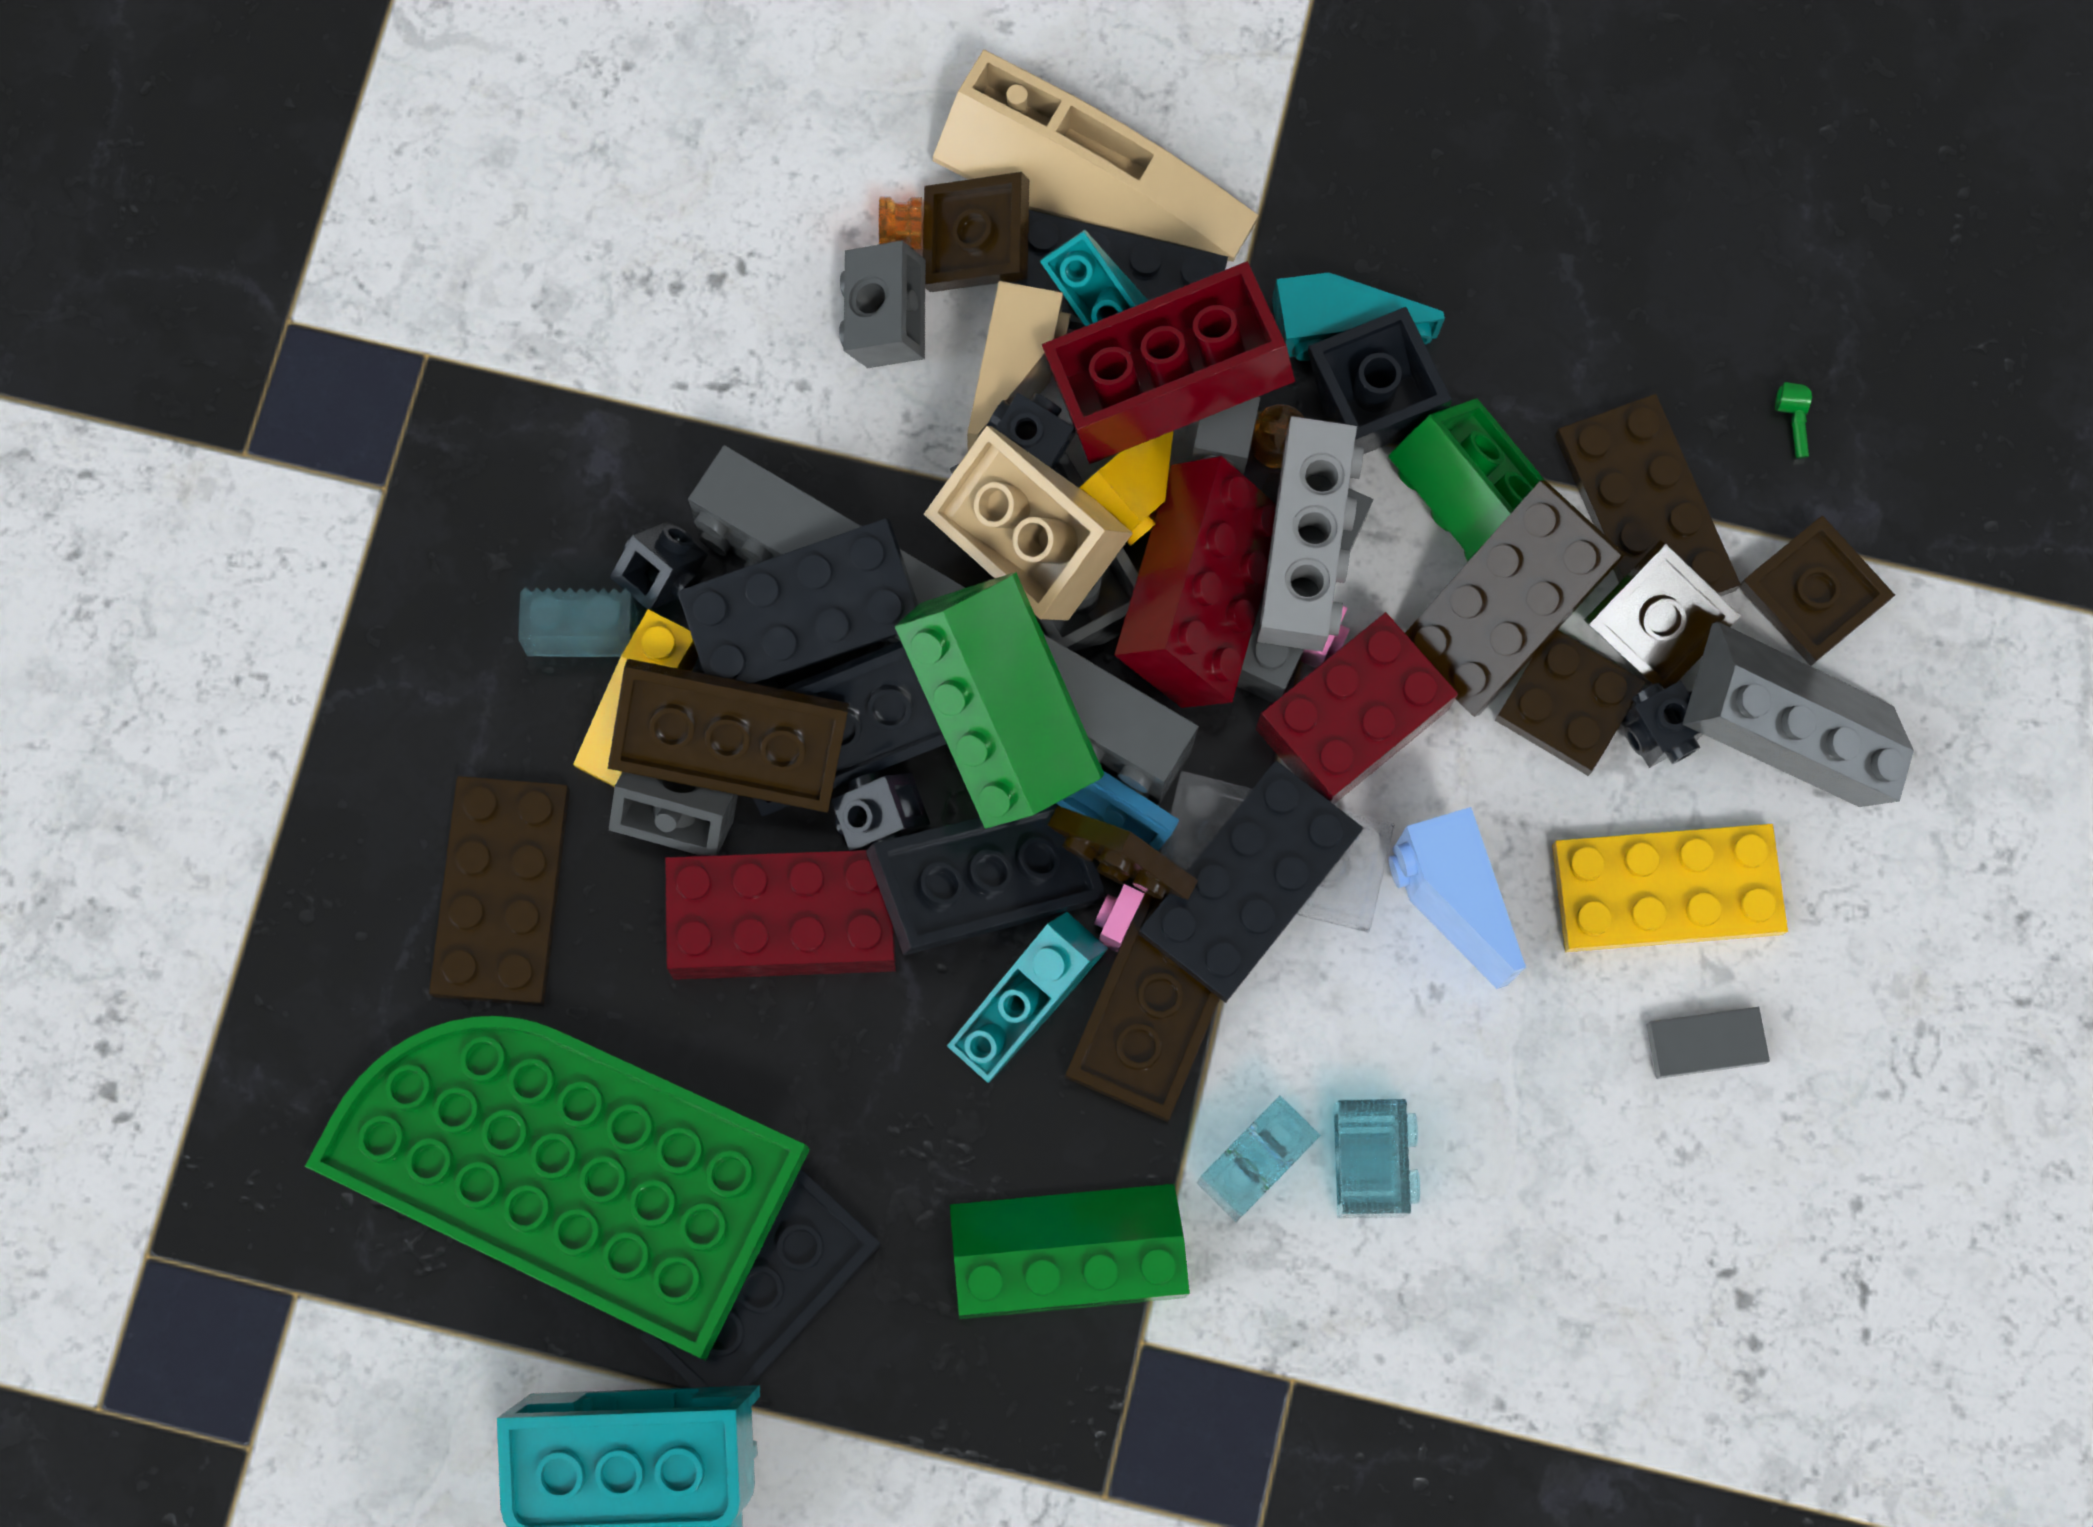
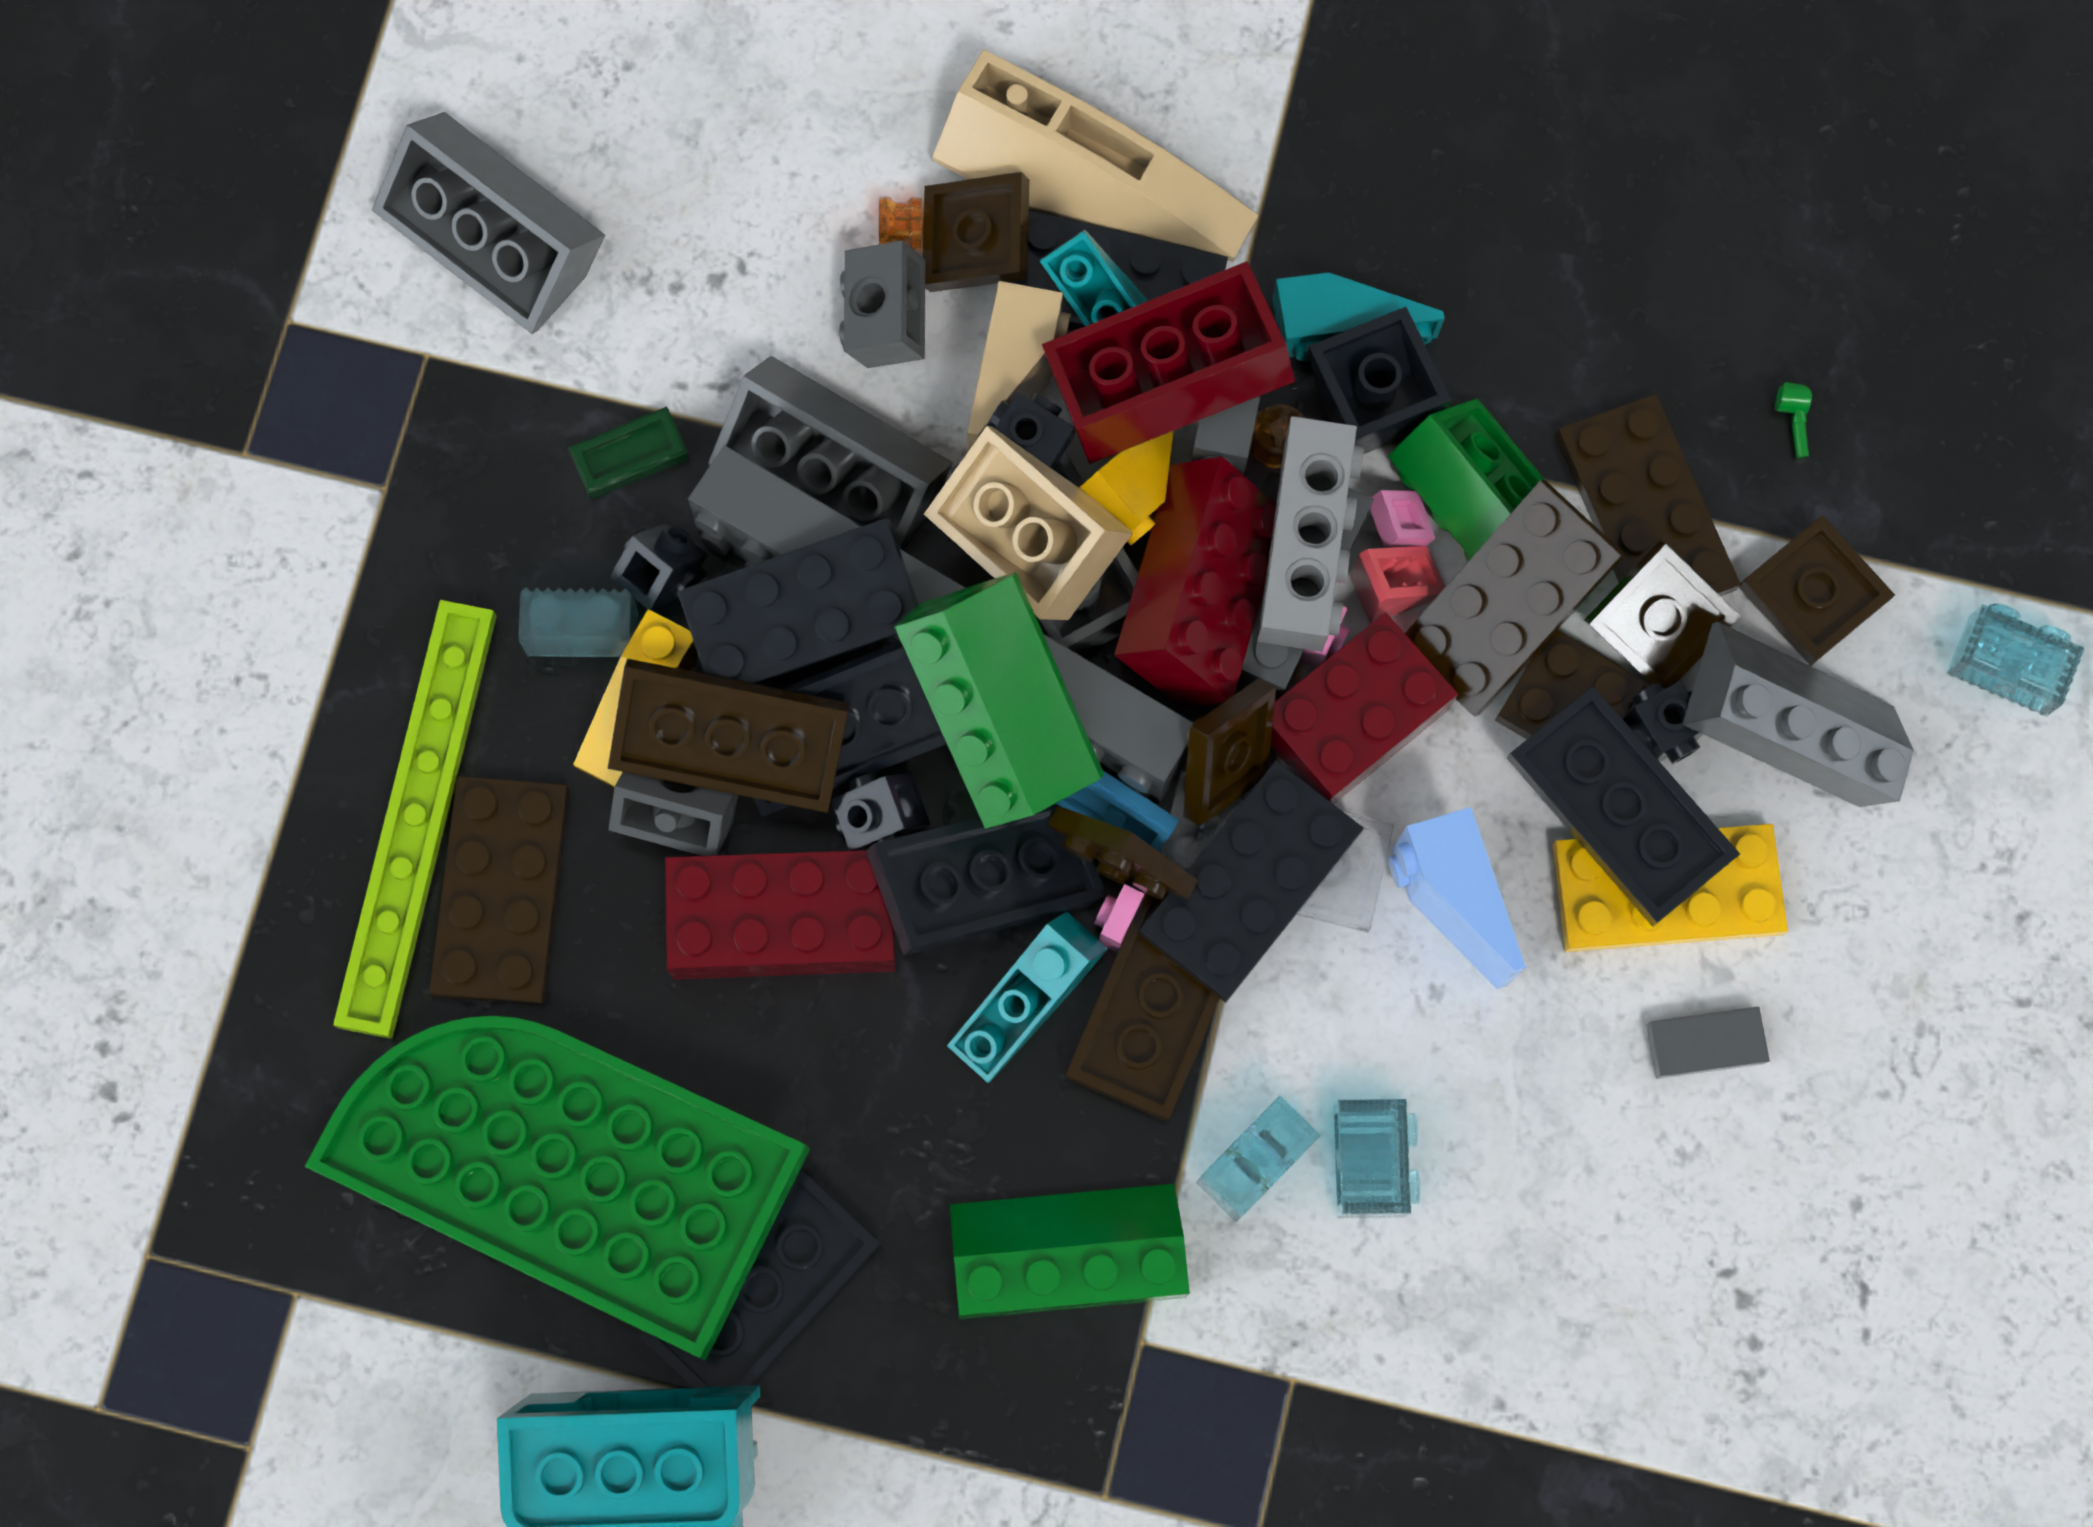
none -> lime plate [333,600,497,1039]
none -> dark grey slope [372,112,606,334]
none -> dark green tile [568,407,689,500]
none -> dark grey slope [708,356,953,551]
none -> dark brown plate [1183,679,1276,826]
none -> coral slope [1350,546,1445,624]
none -> bright pink plate [1370,490,1436,548]
none -> black plate [1507,686,1740,927]
none -> clear light blue brick [1947,604,2084,716]

